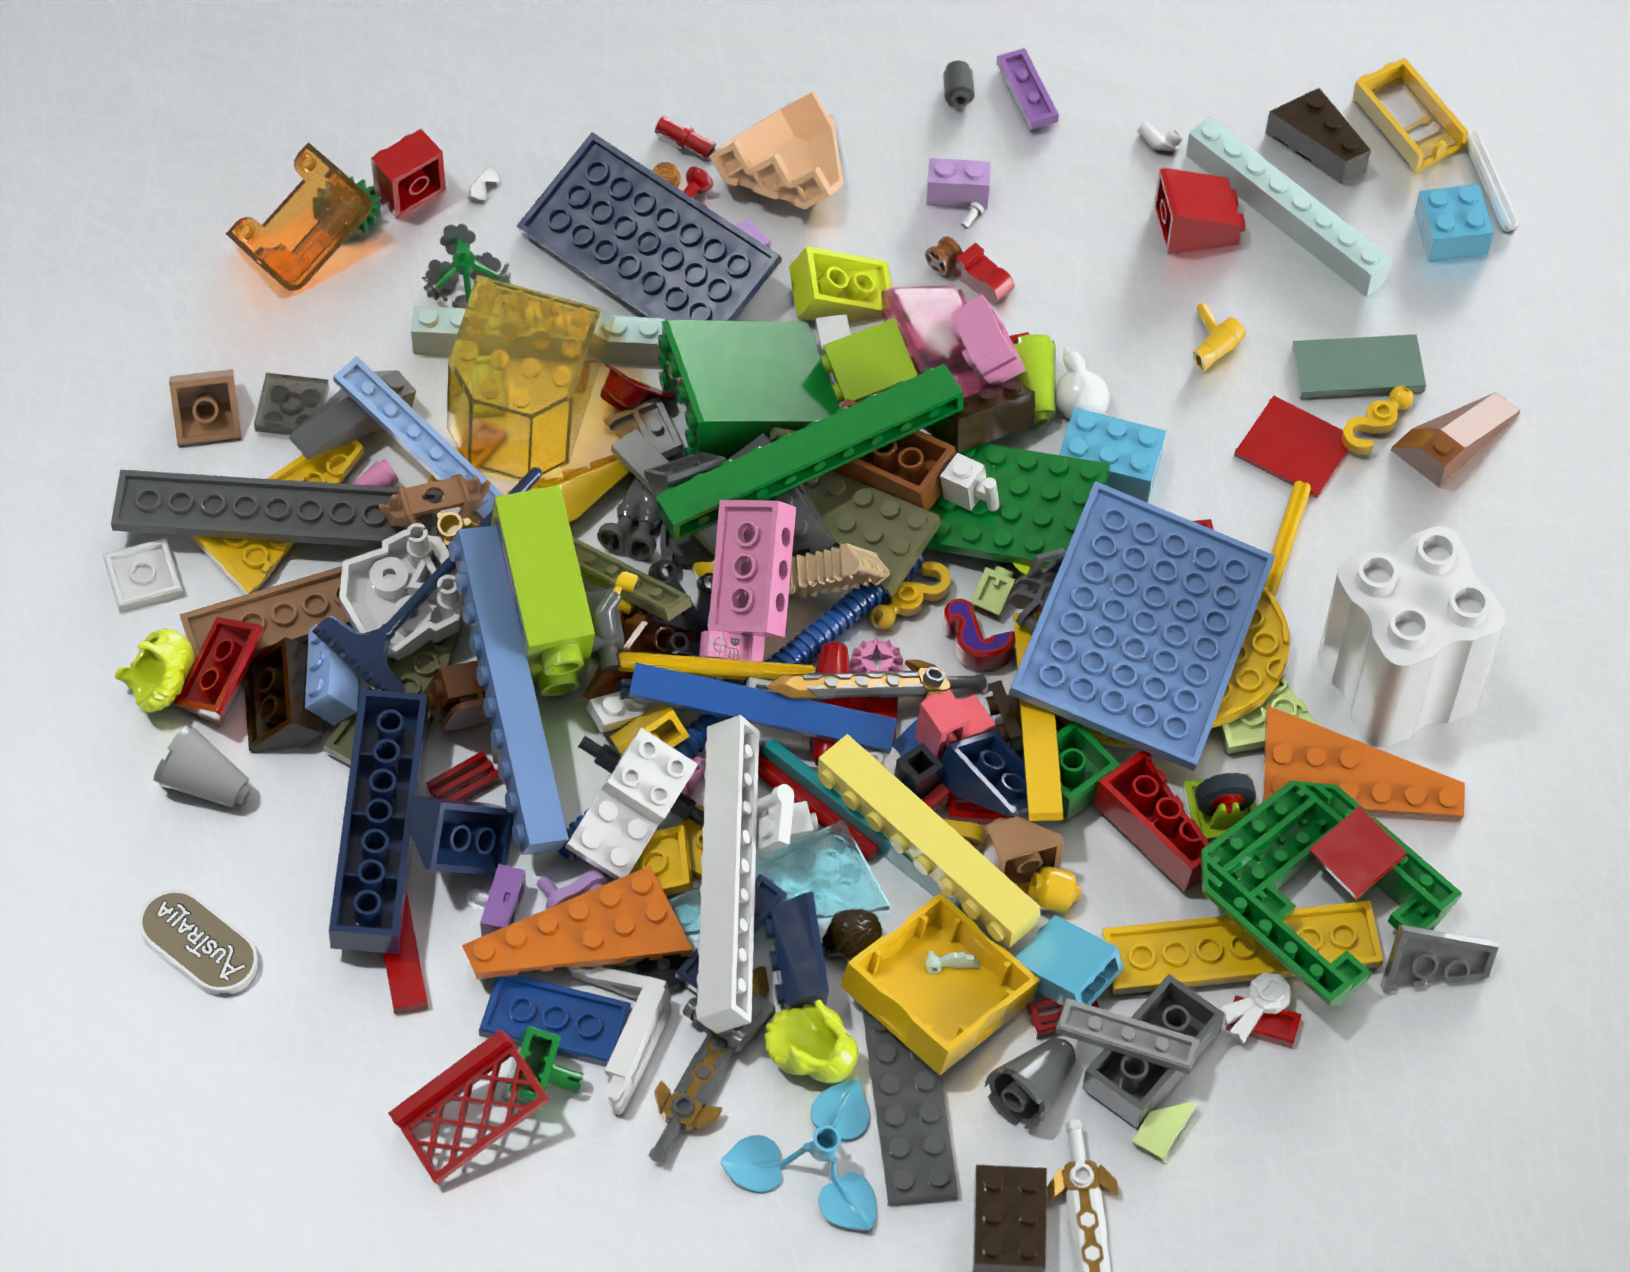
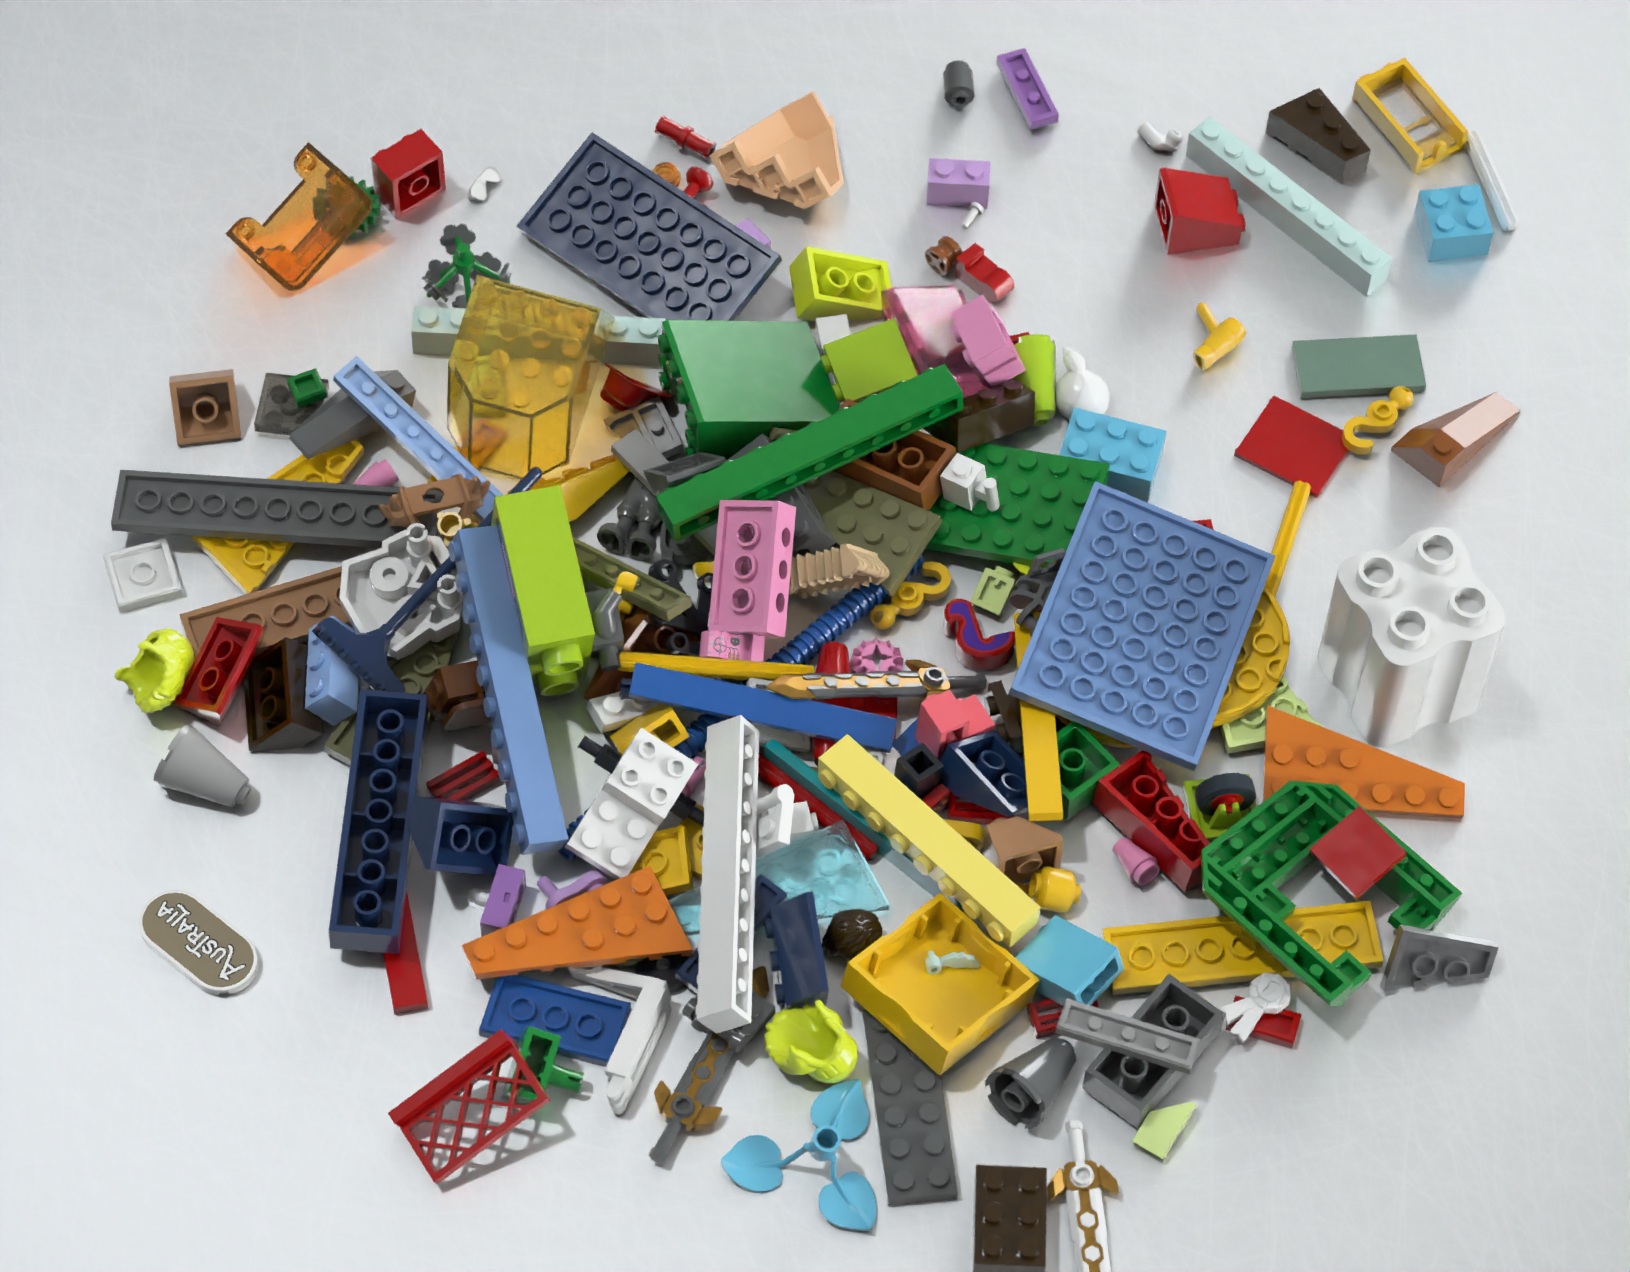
none -> green tile [286,368,328,408]
none -> bright pink cone [1113,837,1160,886]

